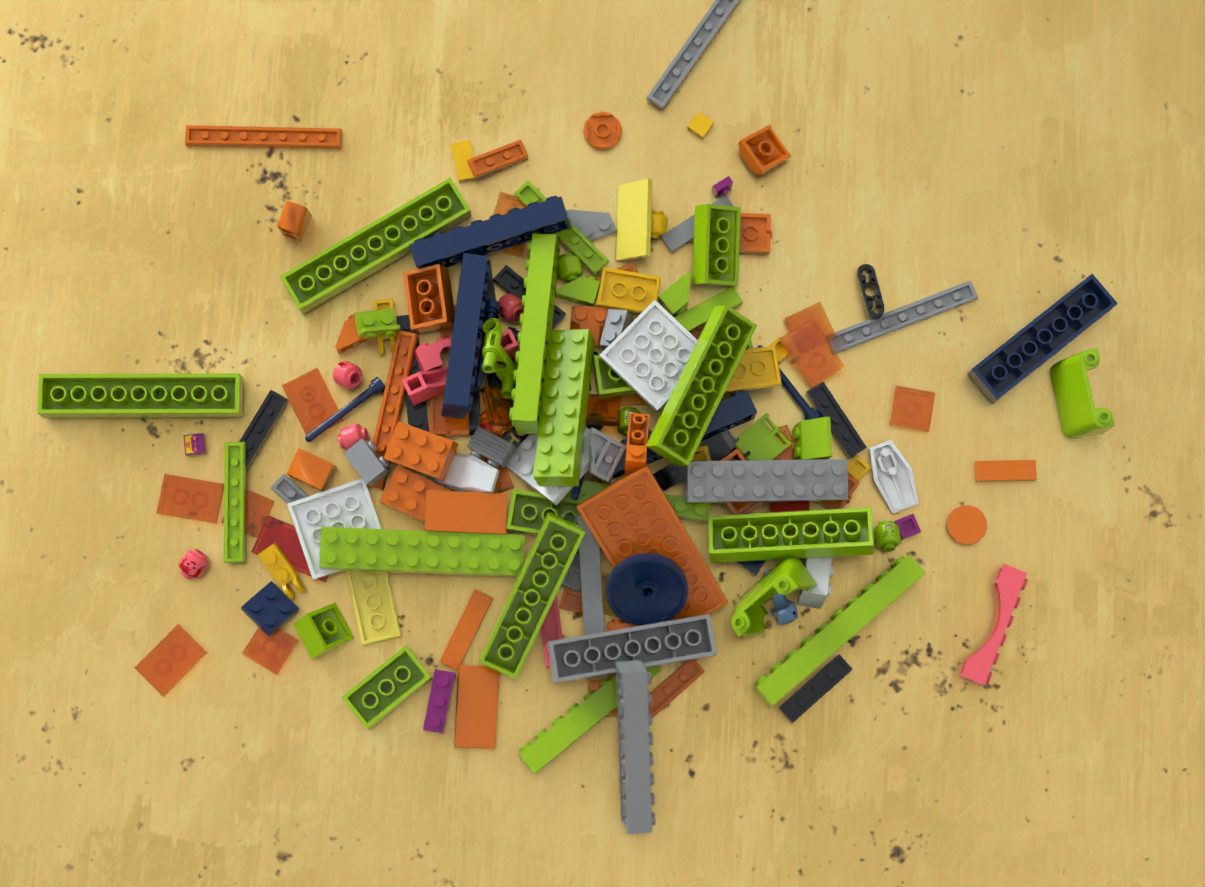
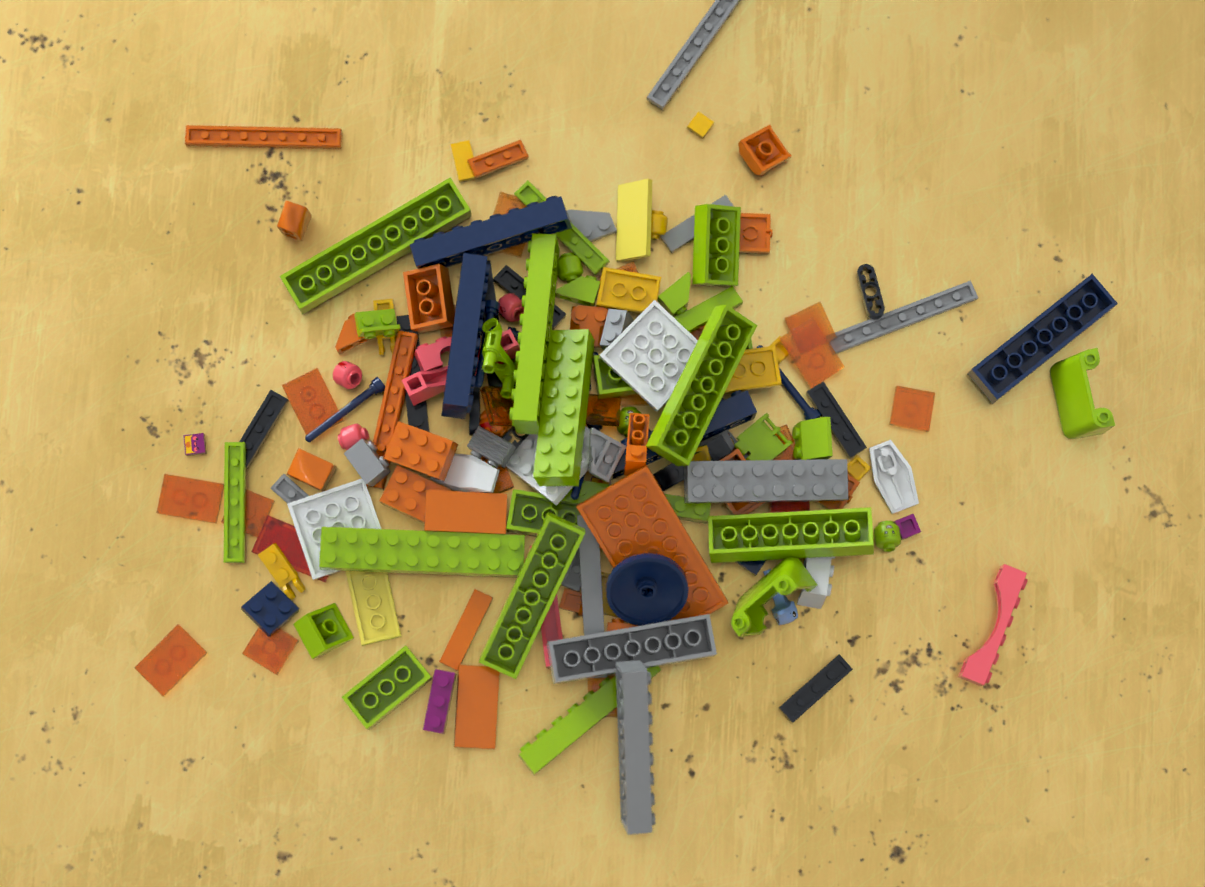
lime brick [37,373,243,418] -> none
coral head [178,548,209,580] -> none
orange plate [429,395,470,437] -> none
orange tile [583,112,622,151] -> none
orange tile [648,660,705,718] -> none
magenta plate [711,176,733,198] -> none
lime brick [753,555,926,707] -> none
orange tile [947,505,987,545] -> none
orange tile [975,460,1037,482] -> none

